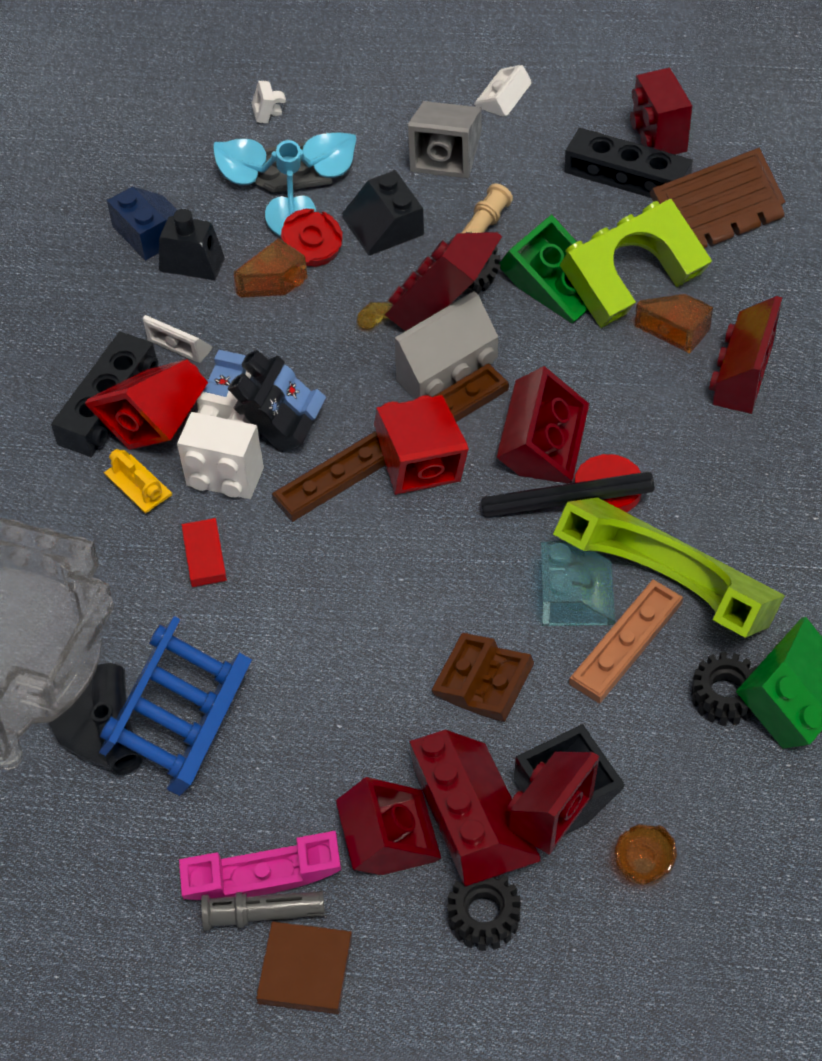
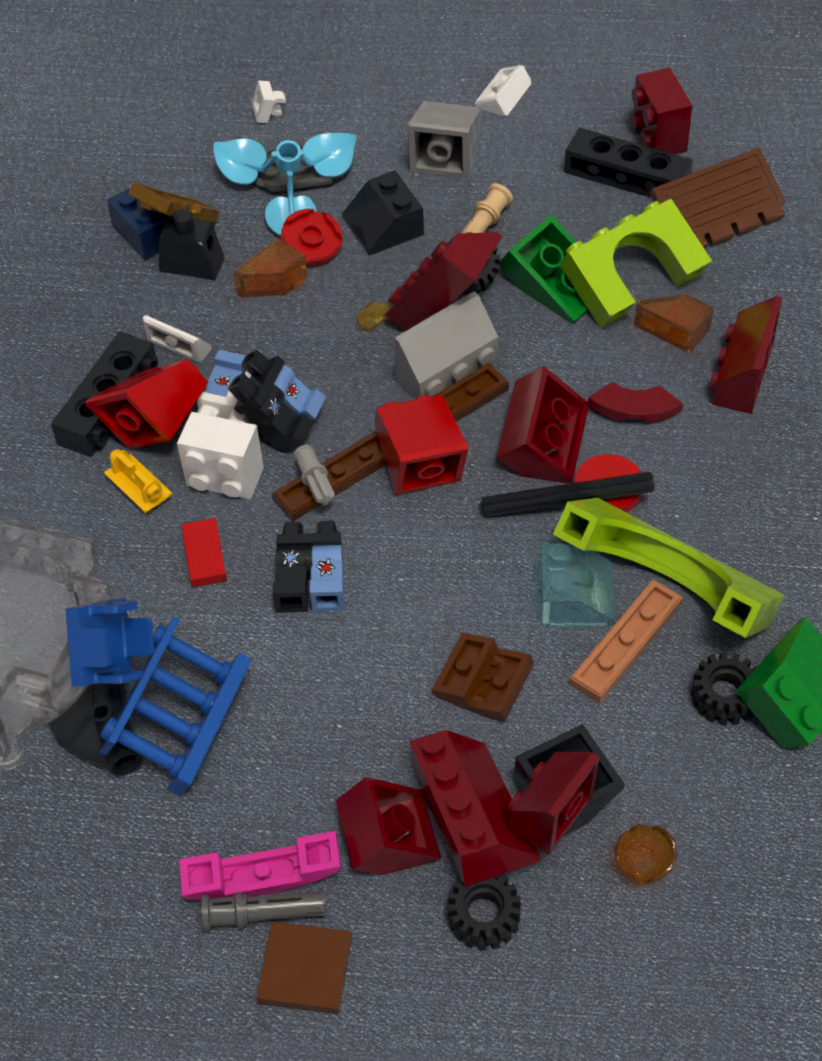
none -> blue panel [65,599,155,686]
none -> pearl gold wing [129,182,220,222]
none -> hips [273,520,345,613]
none -> light grey axle [293,445,335,506]
none -> dark red tile [587,382,683,423]

